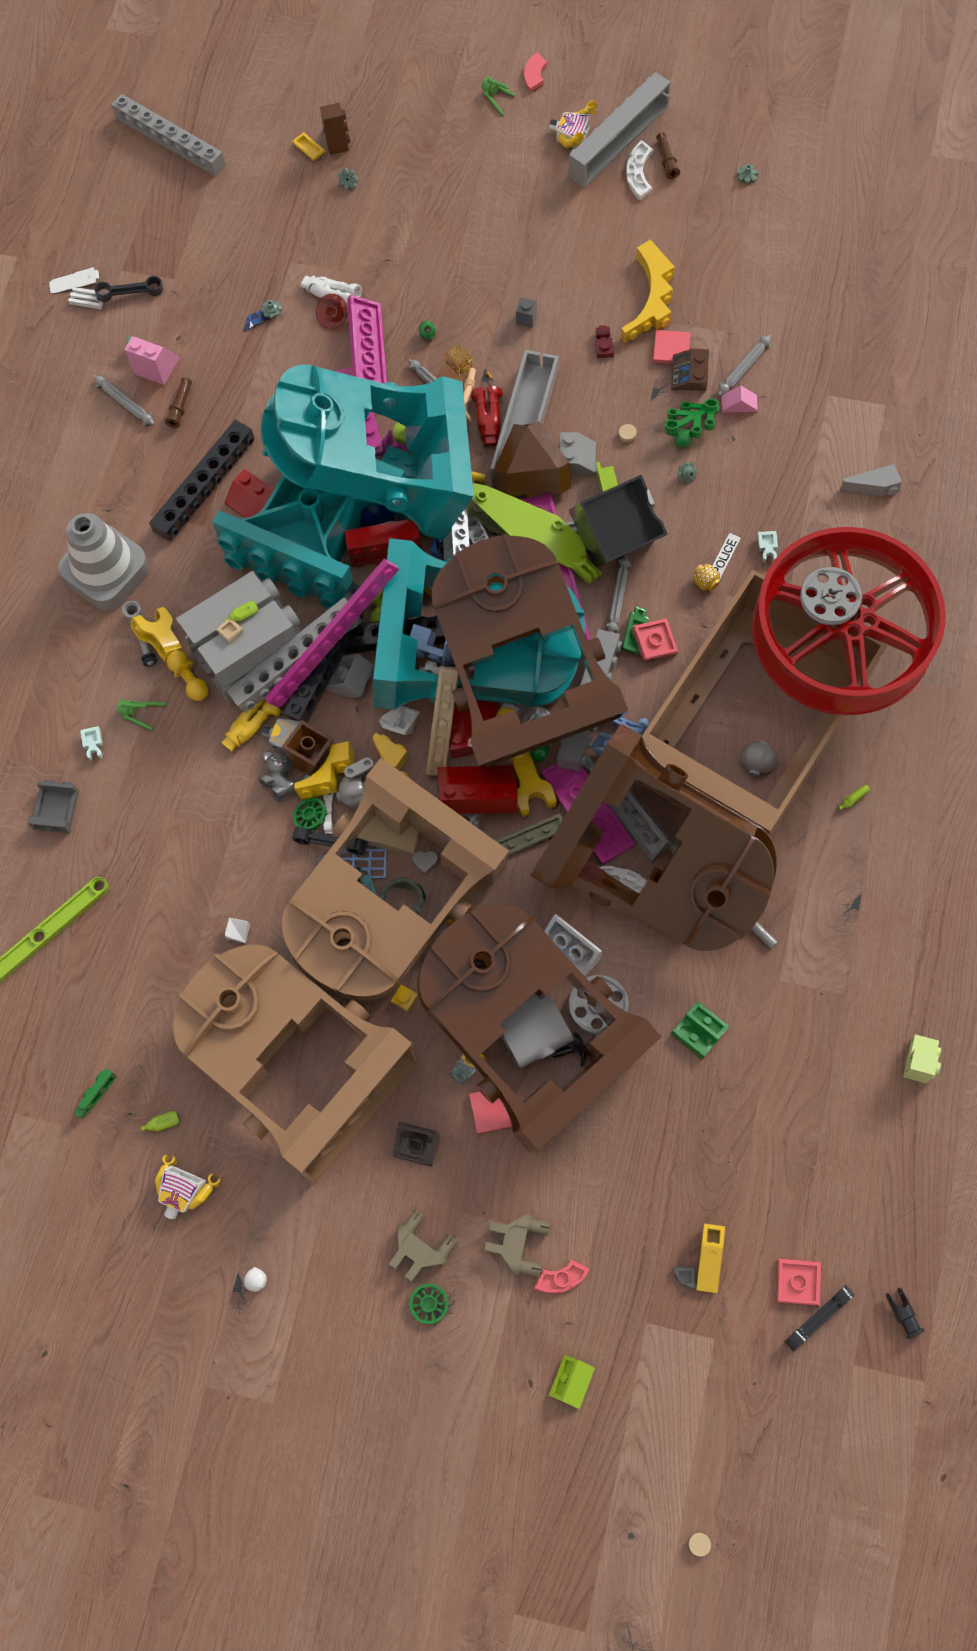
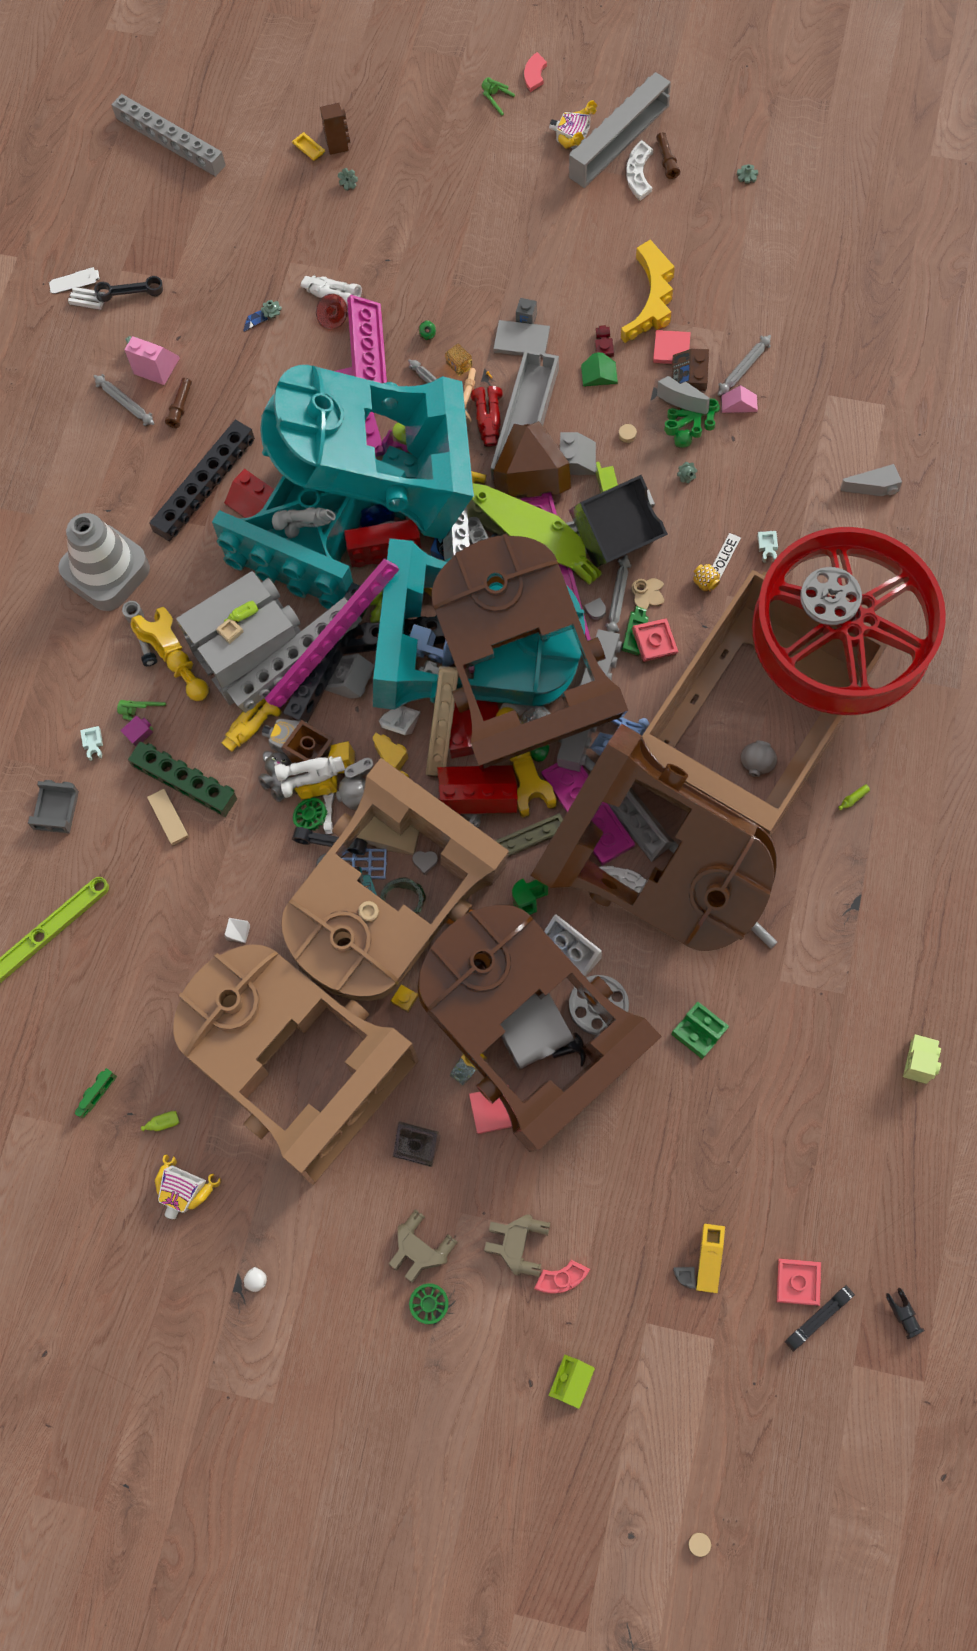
none -> magenta brick [120,715,153,747]
none -> dark green brick [128,742,237,817]
none -> tan tile [147,789,189,846]
none -> light grey piece [272,507,336,538]
none -> white piece [275,756,345,798]
none -> tan tile [358,901,379,922]
none -> light grey tile [493,320,550,358]
none -> green brick [512,878,548,915]
none -> green slope [581,352,618,387]
none -> light grey tile [584,598,606,620]
none -> tan plate [632,578,664,609]
none -> light grey slope [657,376,710,414]

